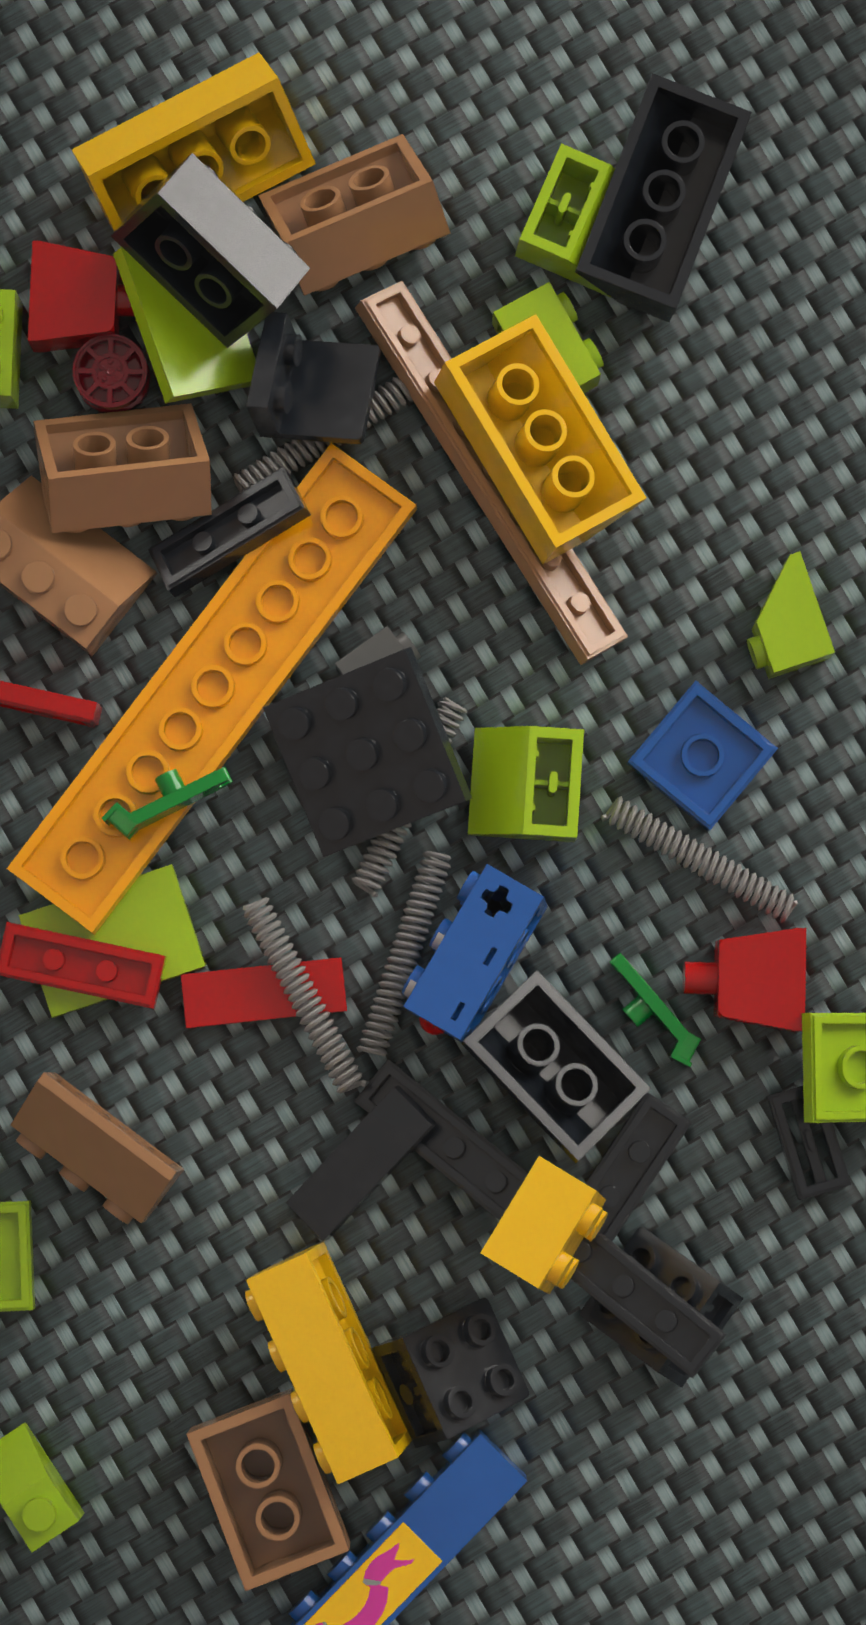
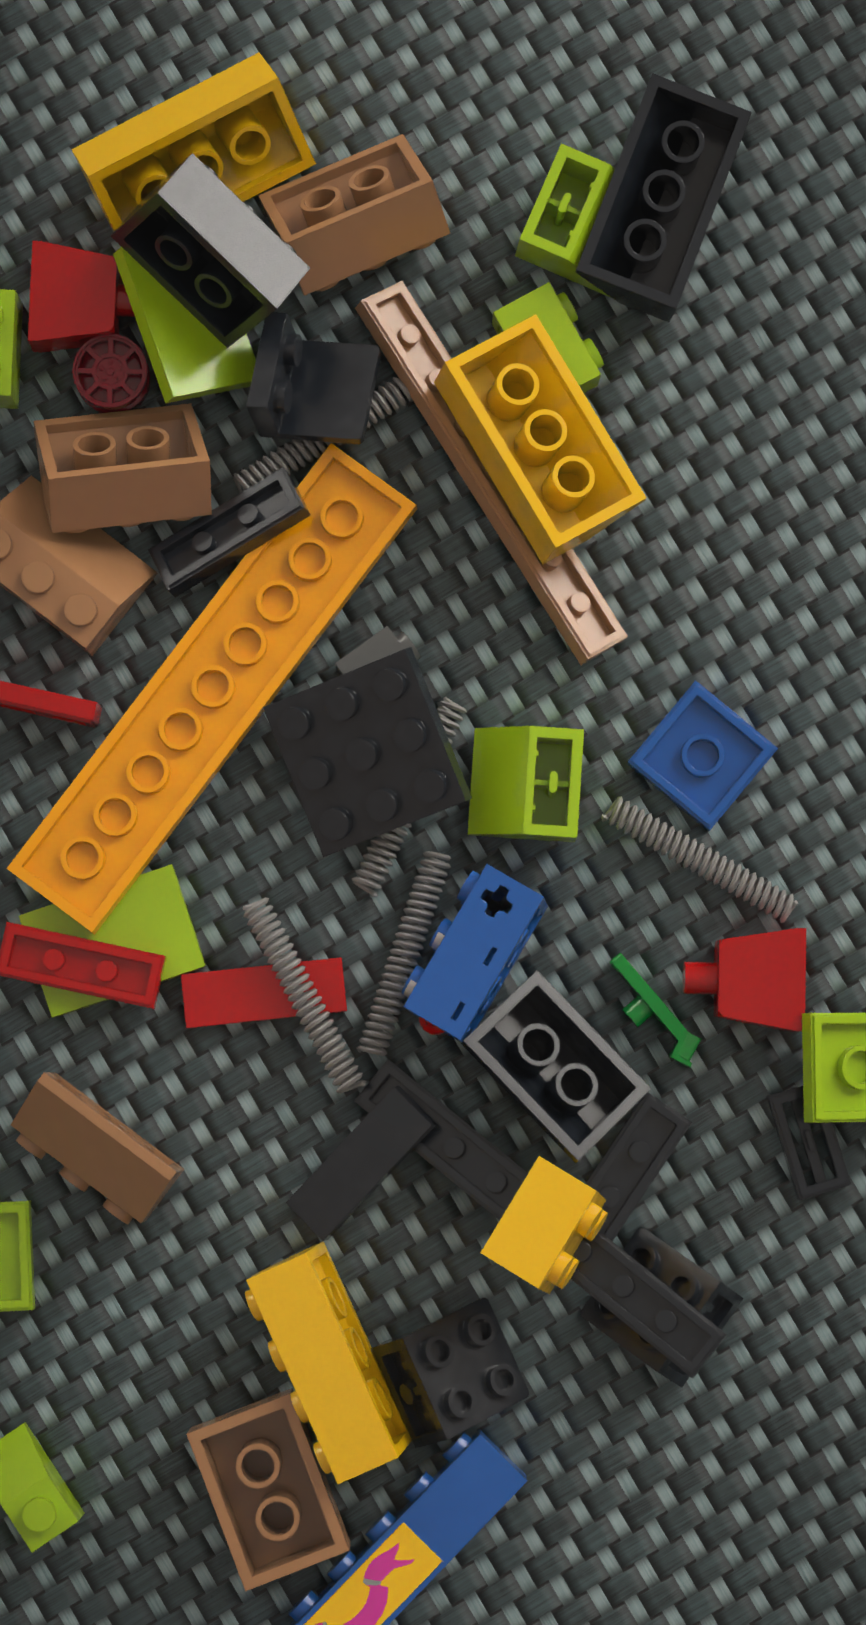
green piece [102,767,233,840] -> none
lime slope [747,551,835,679] -> none

